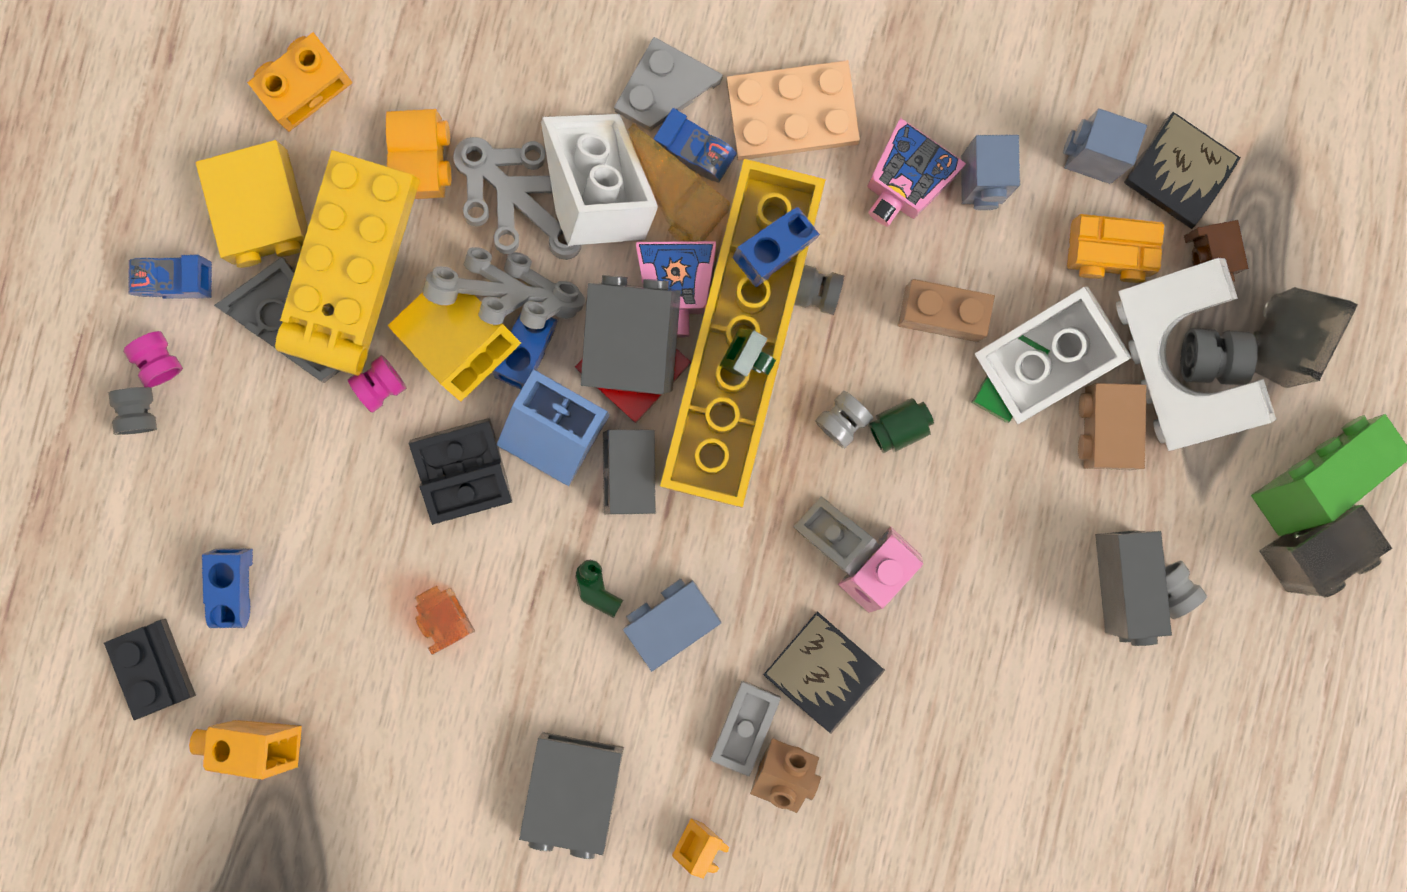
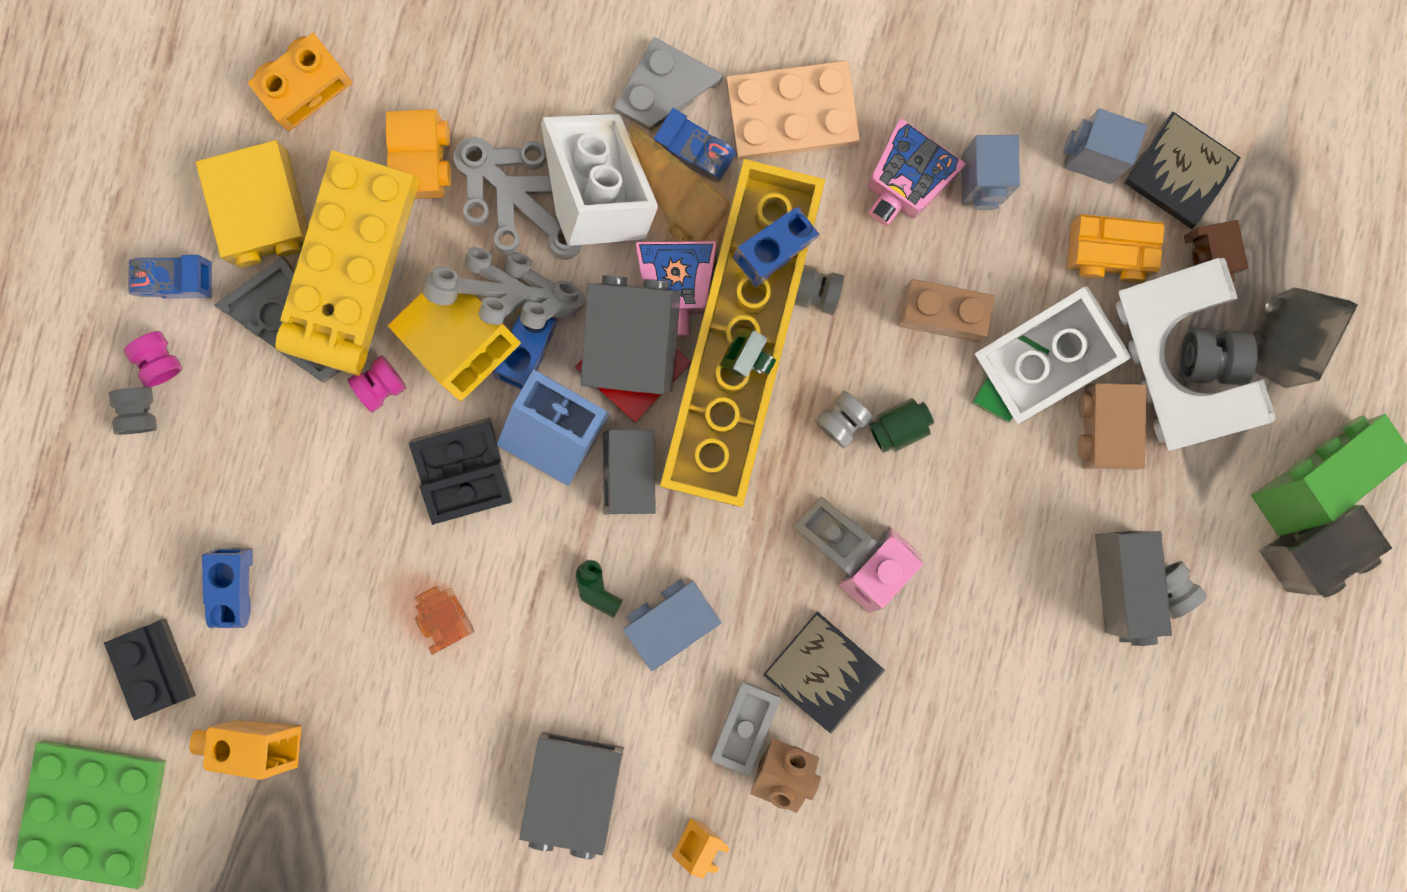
none -> bright green plate [13,740,166,889]

